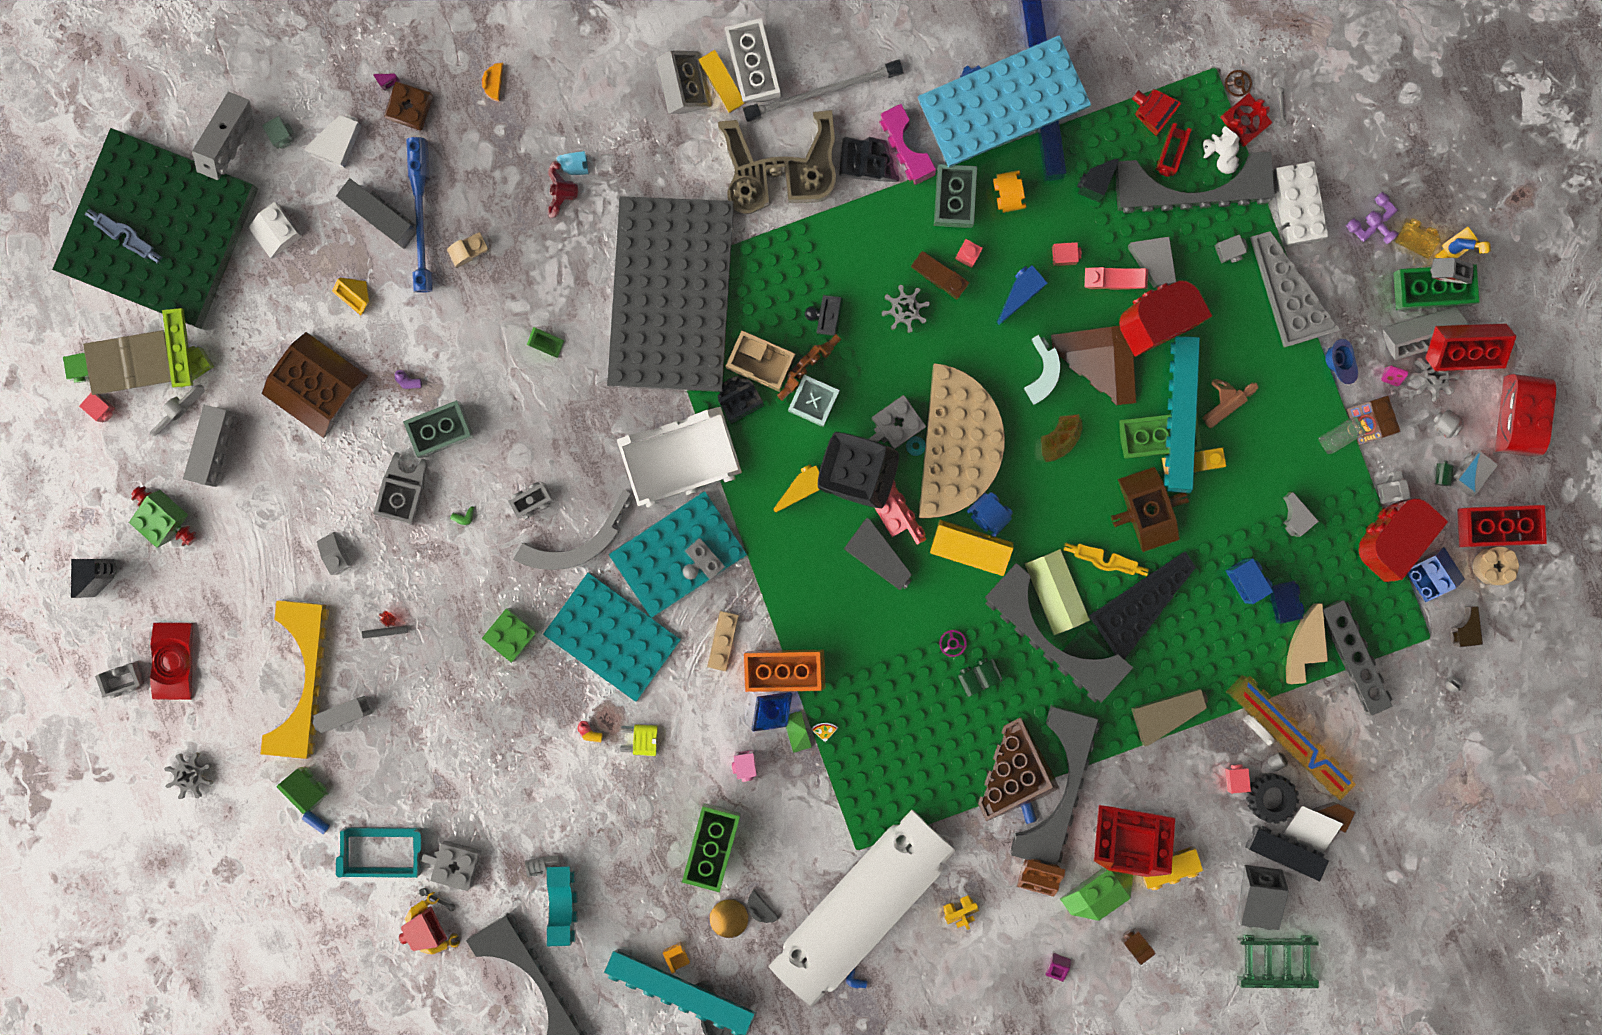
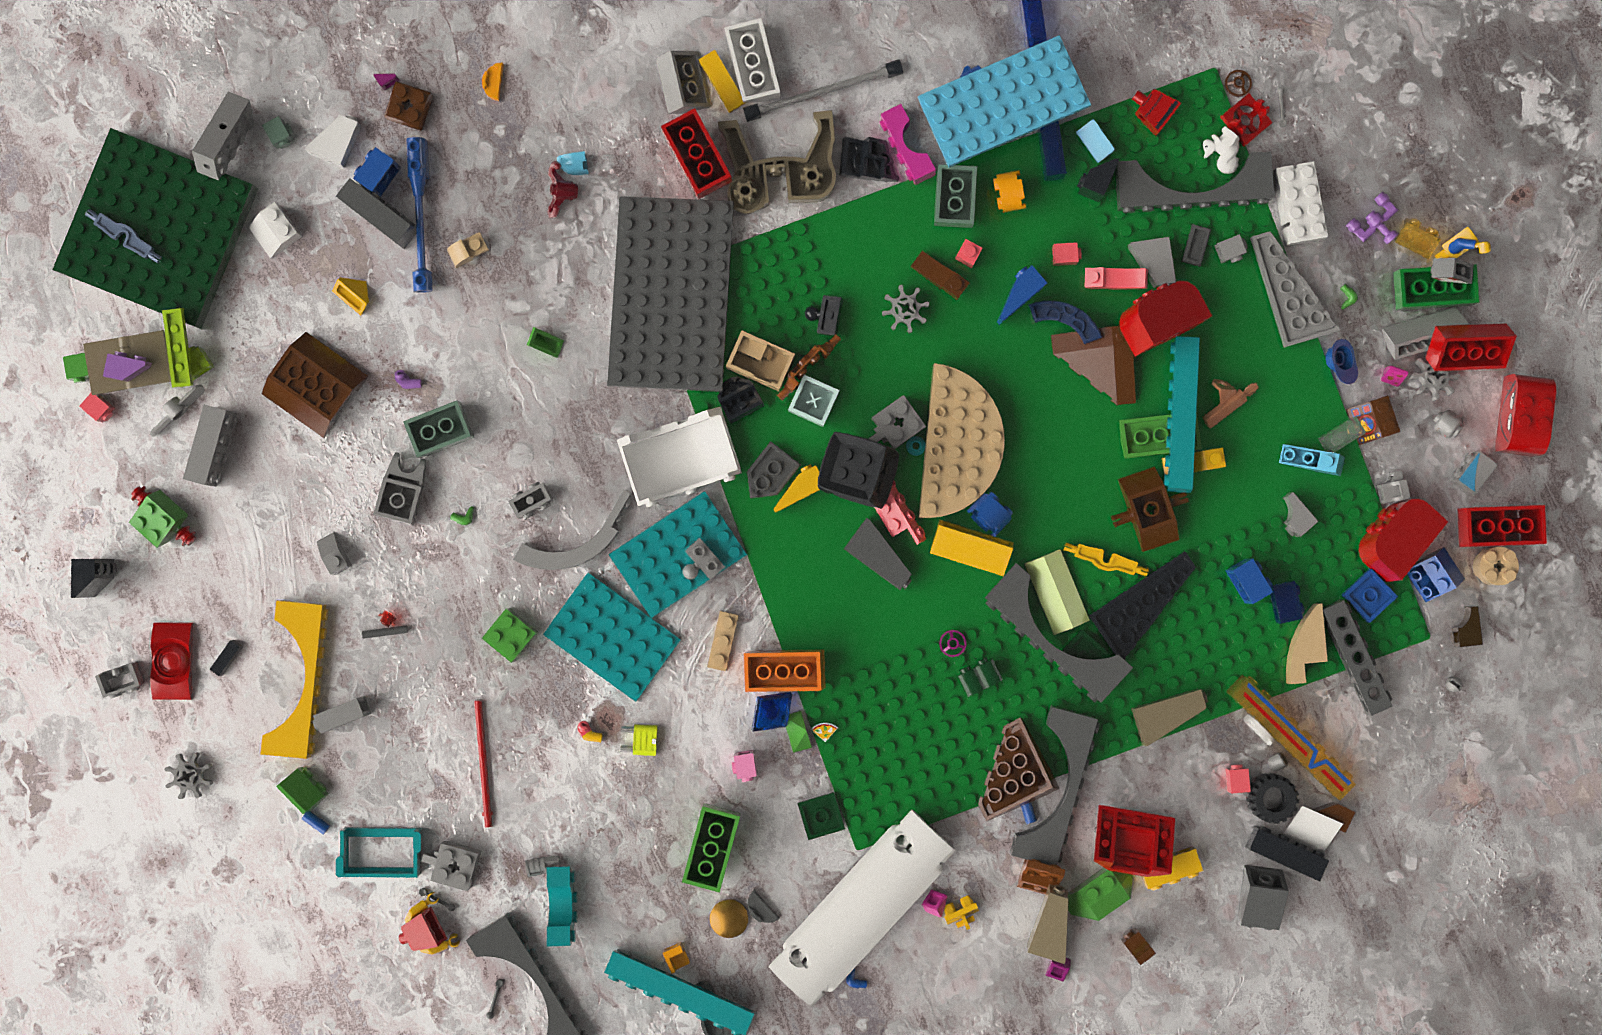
light aqua arch [1024,335,1060,405] -> none
clear orange brick [1041,415,1082,462] -> none
red window [1155,123,1191,177] -> none
clear green fence [1237,935,1319,988] -> none
dark green piece [1435,460,1454,486] -> none
none -> medium lavender slope [103,351,152,382]
none -> black piece [209,640,243,676]
none -> blue brick [353,147,402,197]
none -> red bar [474,700,494,828]
none -> dark grey hinge [486,979,503,1019]
none -> red brick [661,108,732,200]
none -> dark grey tile [747,441,801,498]
none -> dark green plate [797,792,845,840]
none -> dark pink slope [921,889,948,918]
none -> dark tan slope [1027,884,1068,964]
none -> dark blue tile [1029,301,1103,345]
none -> medium azure slope [1076,119,1115,163]
none -> dark grey tile [1181,224,1211,267]
none -> medium azure slope [1279,444,1345,476]
none -> bright green animal [1340,284,1358,310]
none -> blue plate [1341,568,1398,623]

